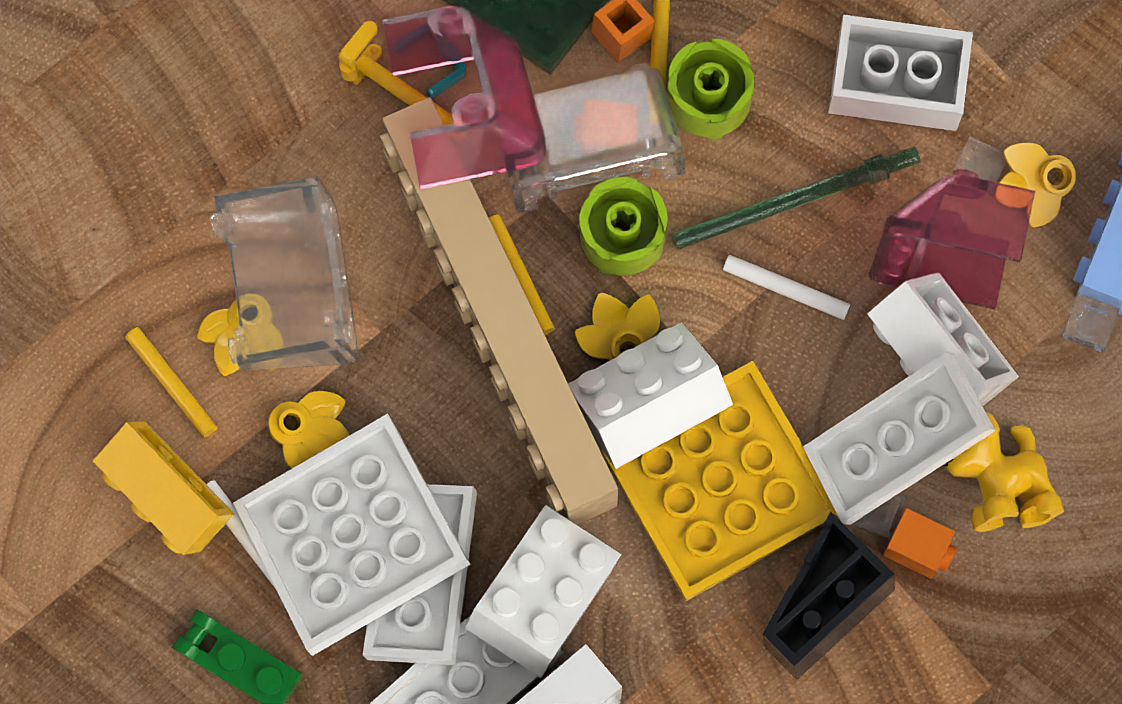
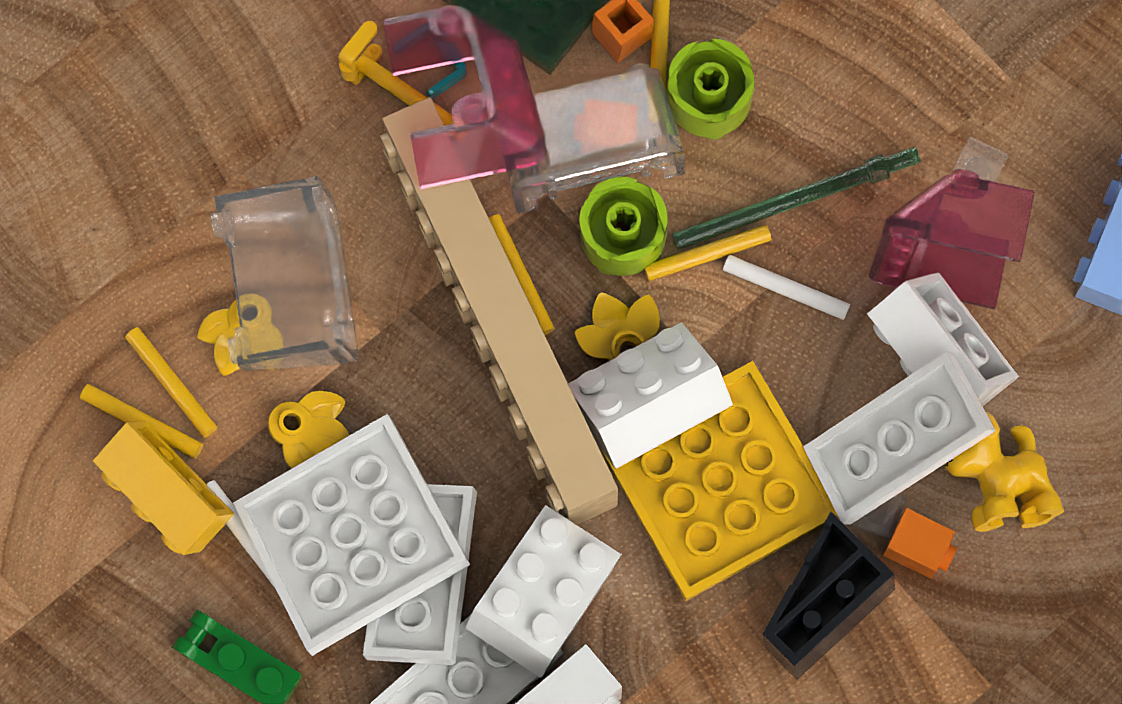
white brick [828,15,973,131] -> none
yellow plate [994,142,1076,228] -> none
clear plate [1061,293,1120,352] -> none
none -> yellow bar [80,384,203,459]
none -> yellow bar [644,224,772,282]

